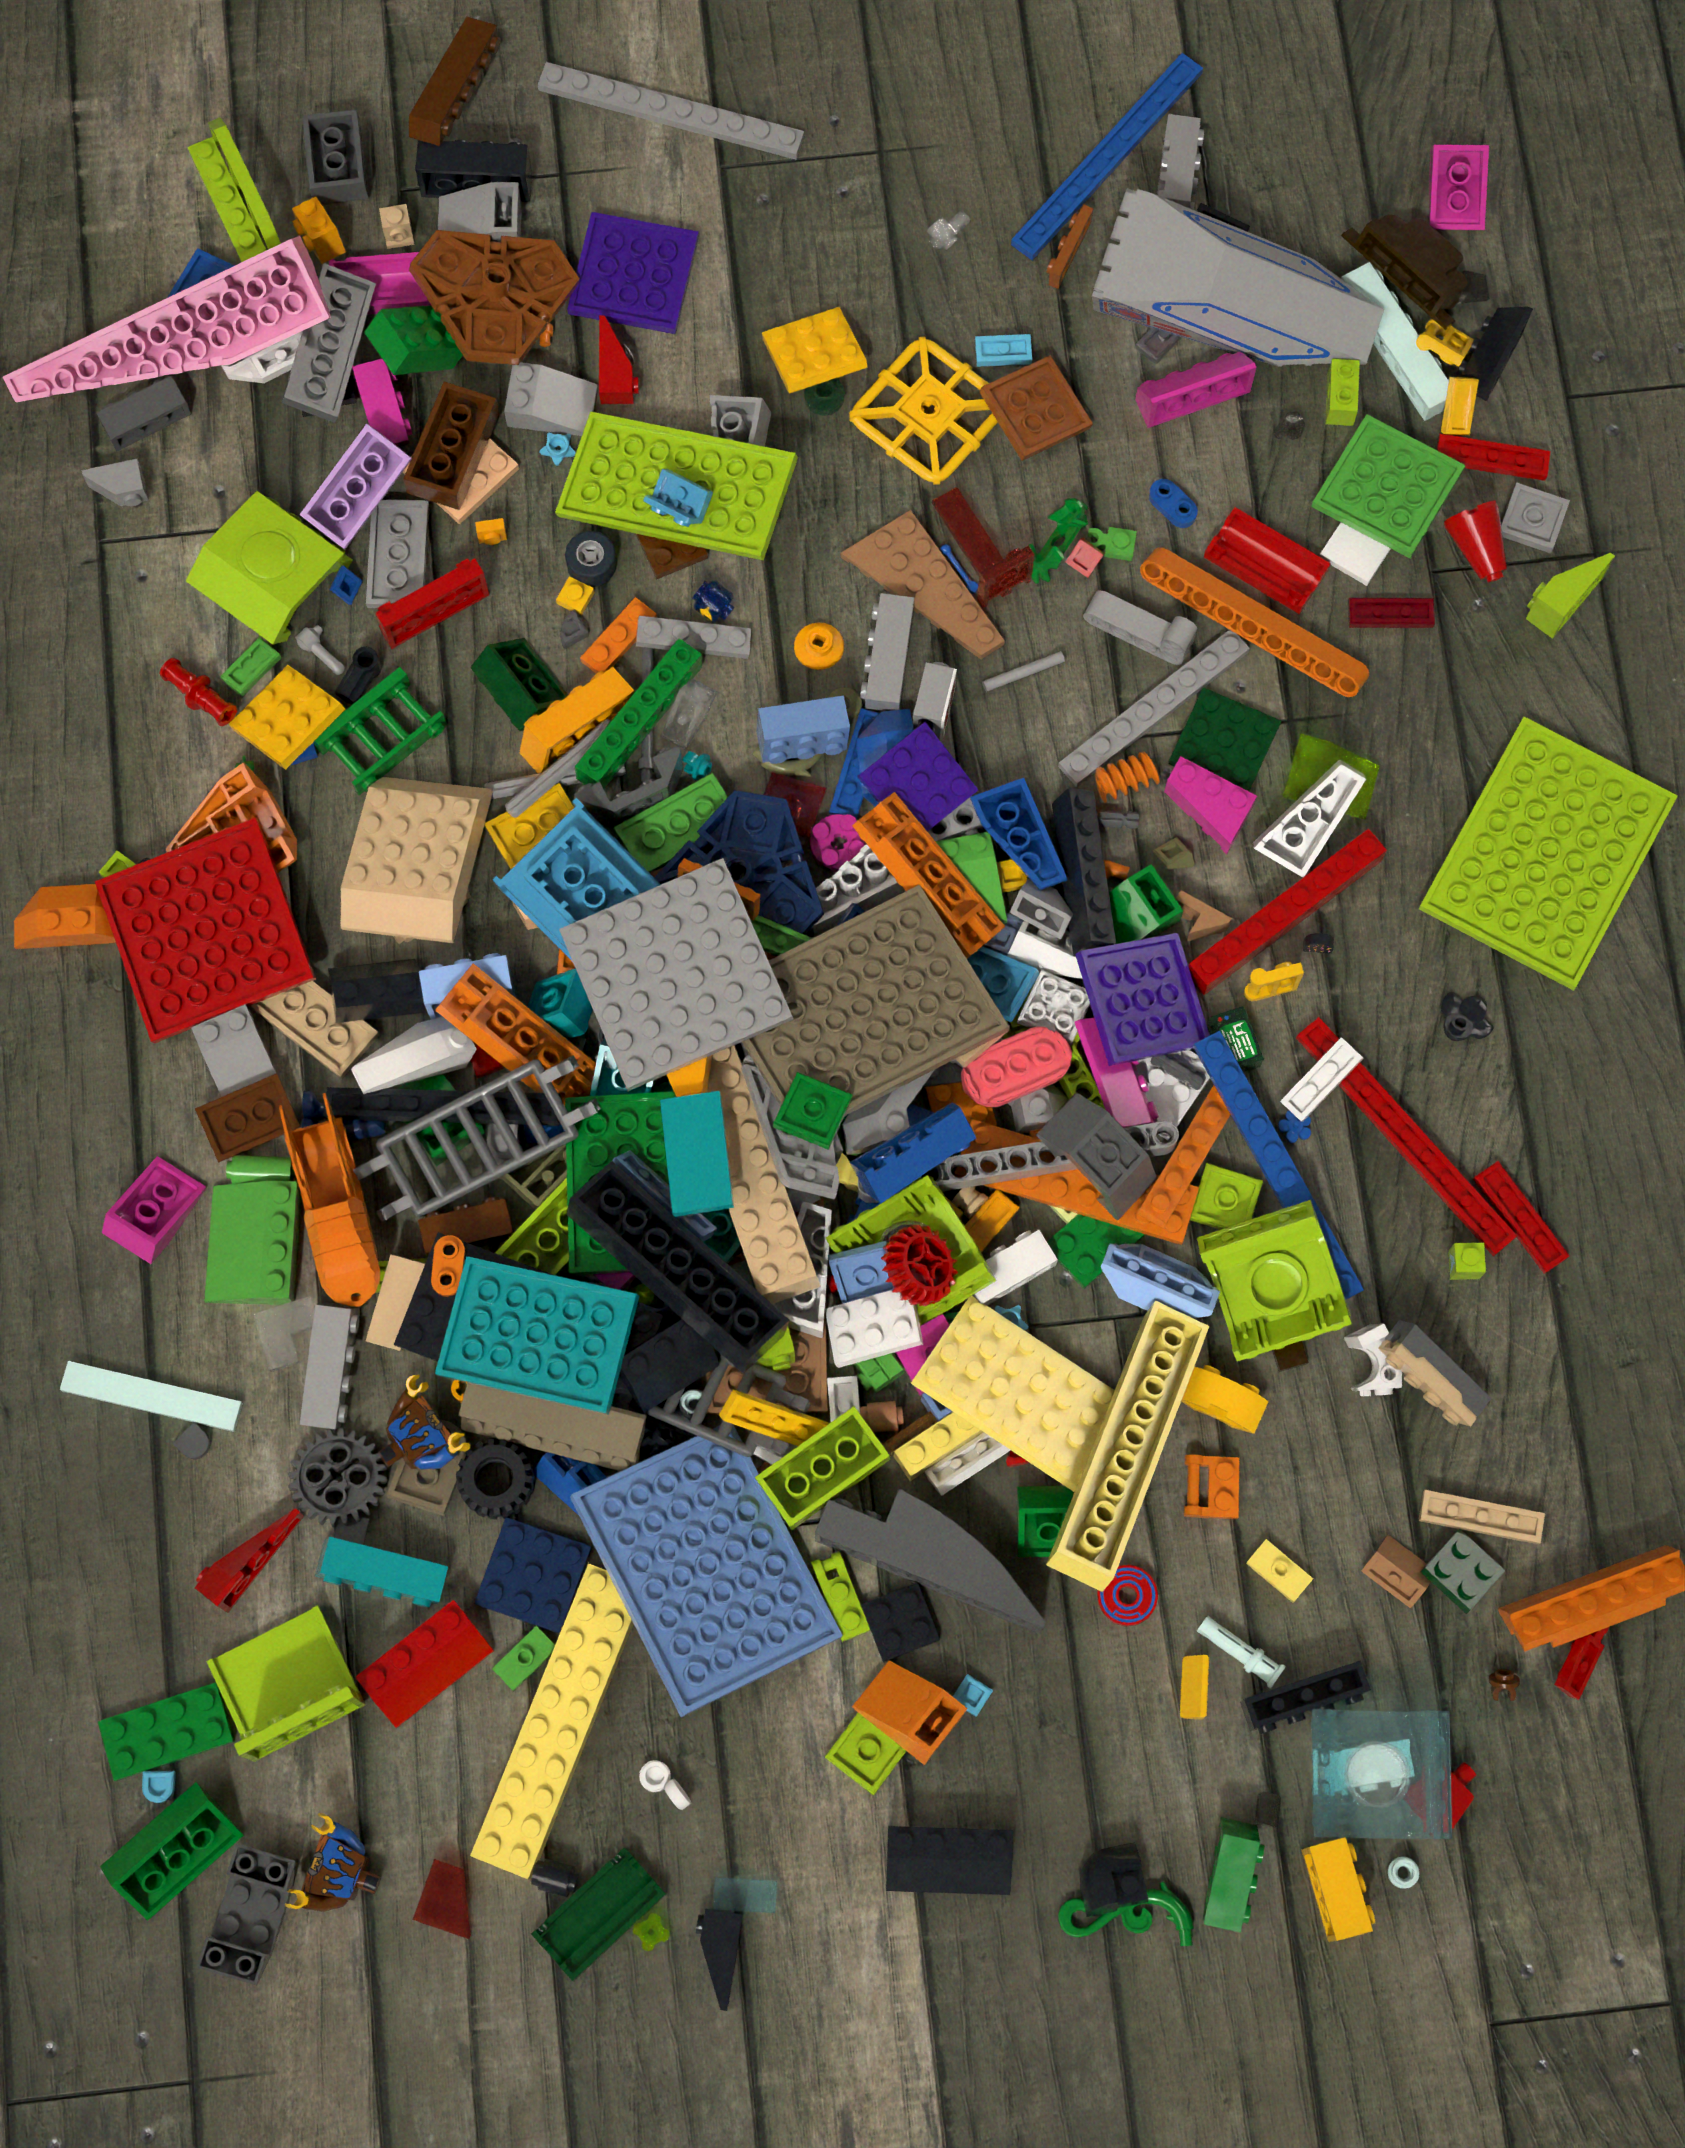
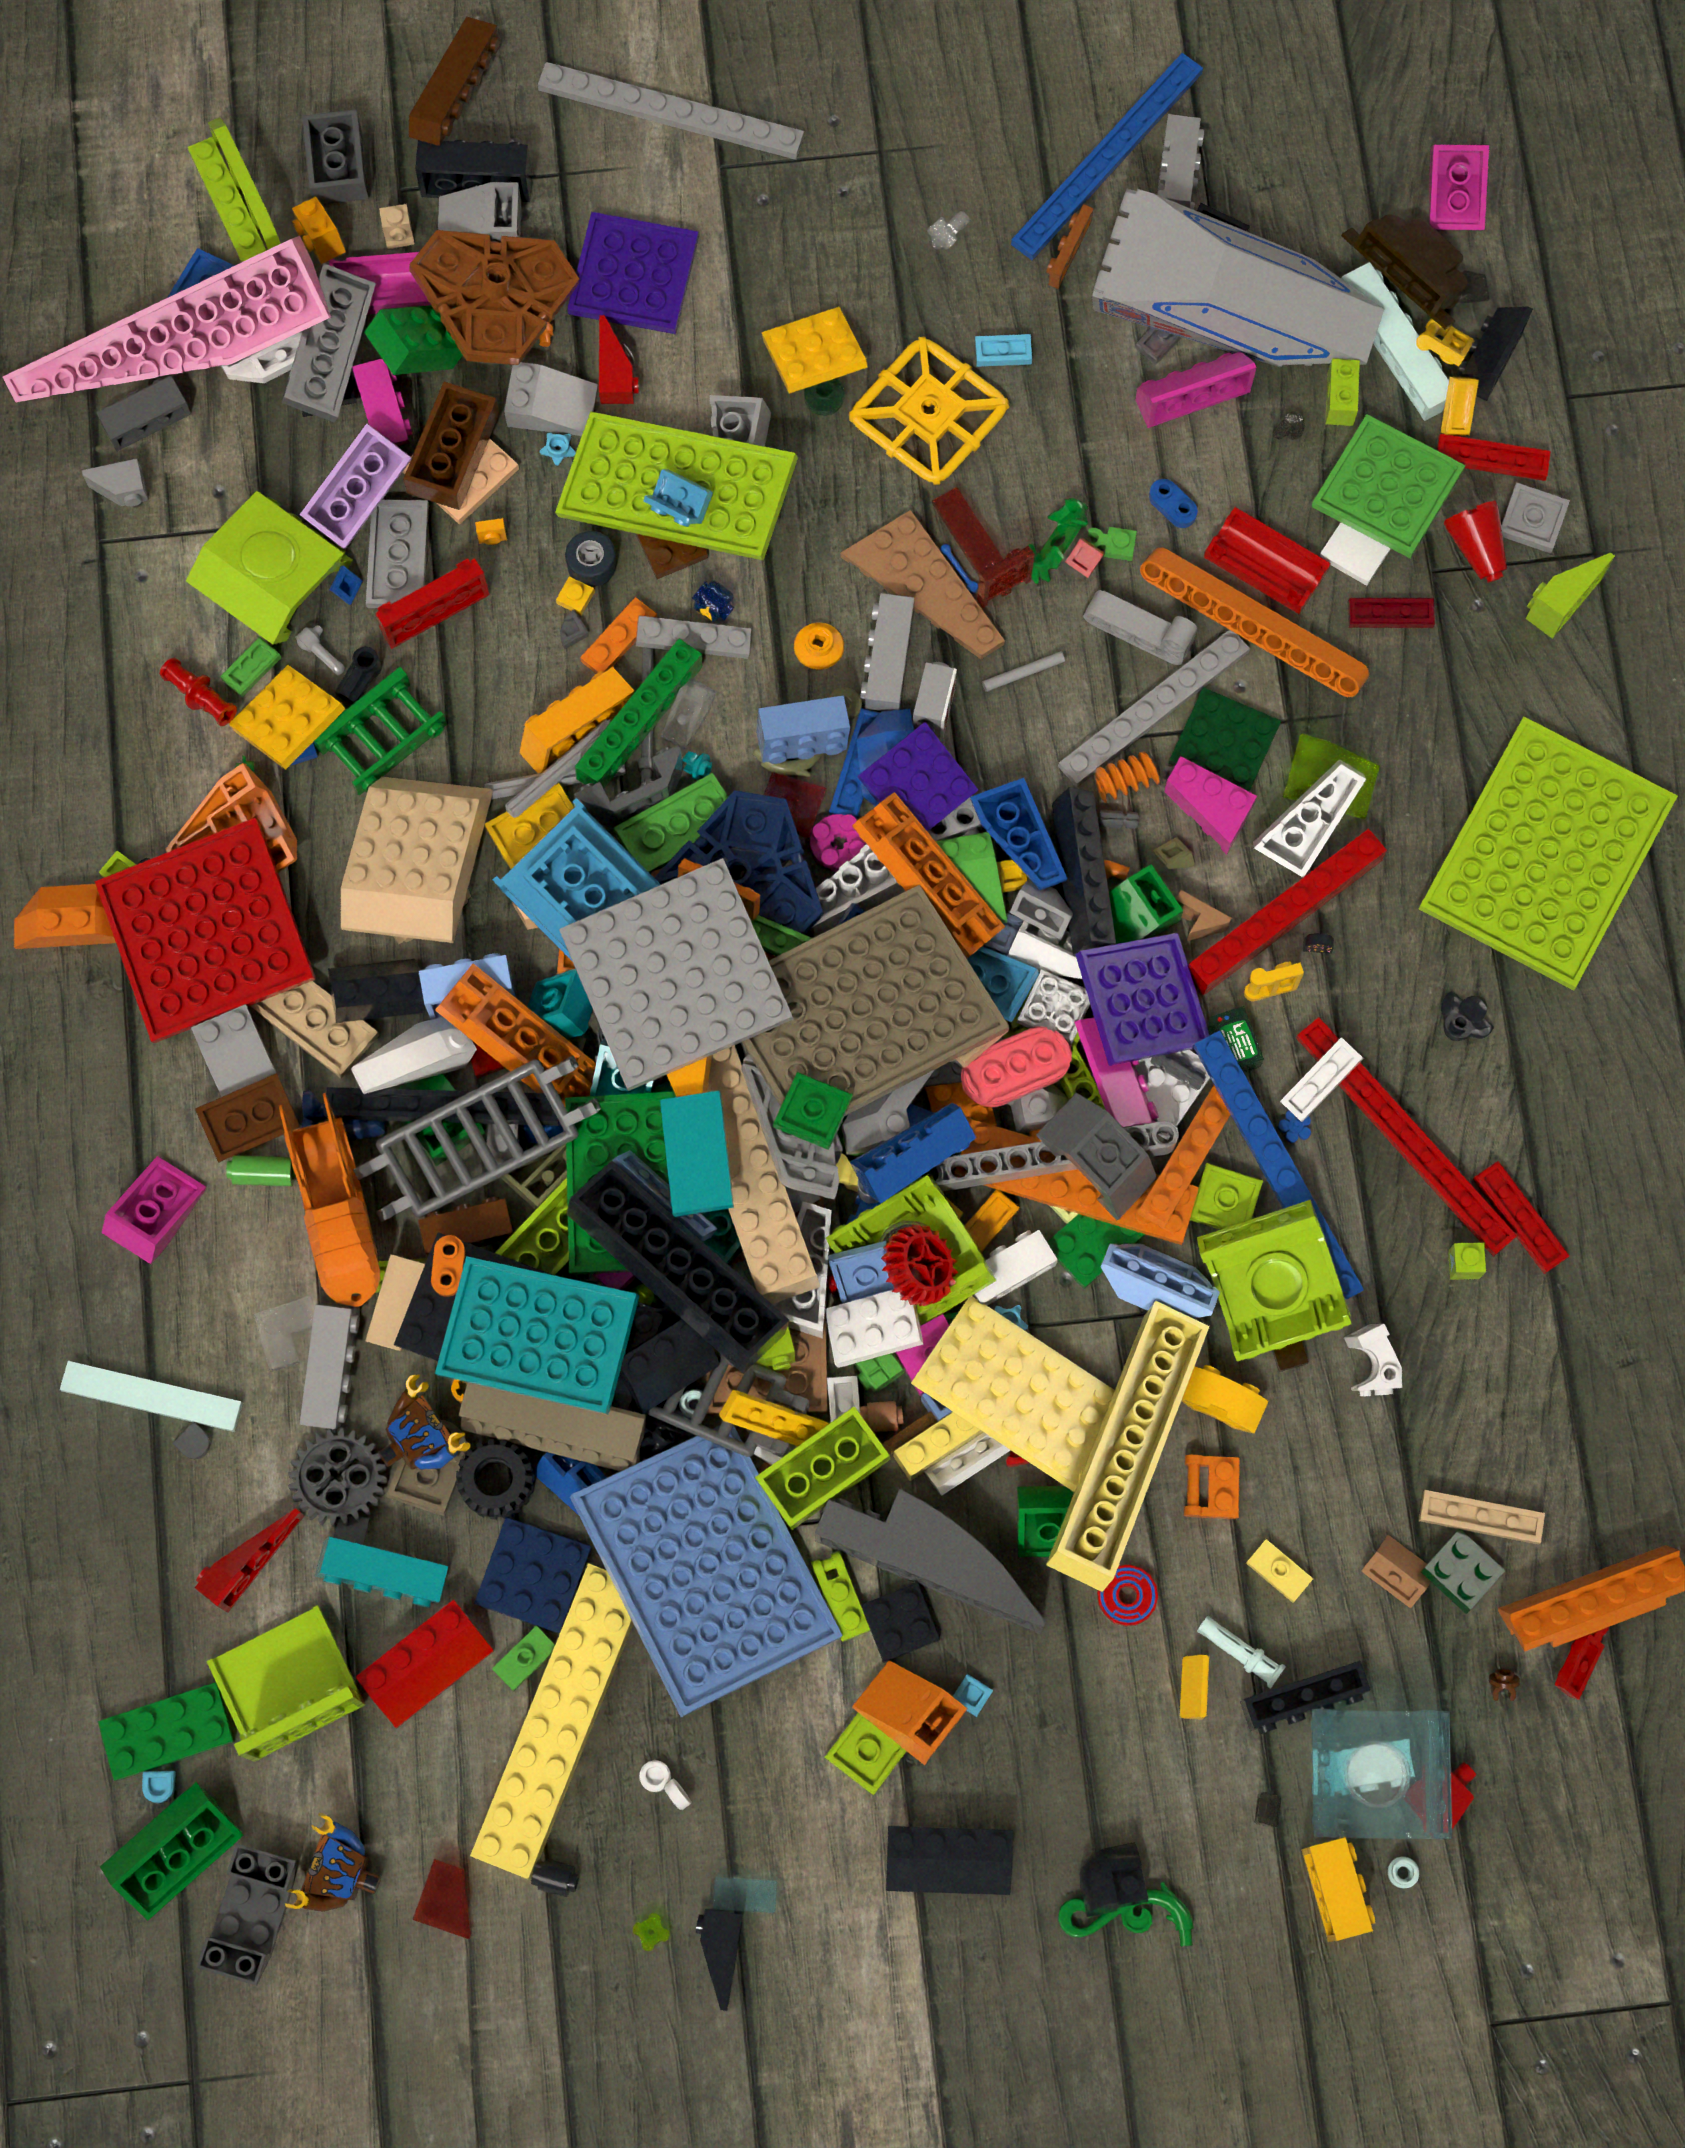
bright green slope [204,1181,302,1305] -> none
dark green slope [470,638,568,731] -> none
dark green gear [531,1847,667,1982] -> none
tan wheel [952,1186,988,1219] -> none
dark orange plate [979,355,1093,461] -> none
green wedge [1203,1817,1265,1933] -> none
piece [1378,1320,1491,1427] -> none

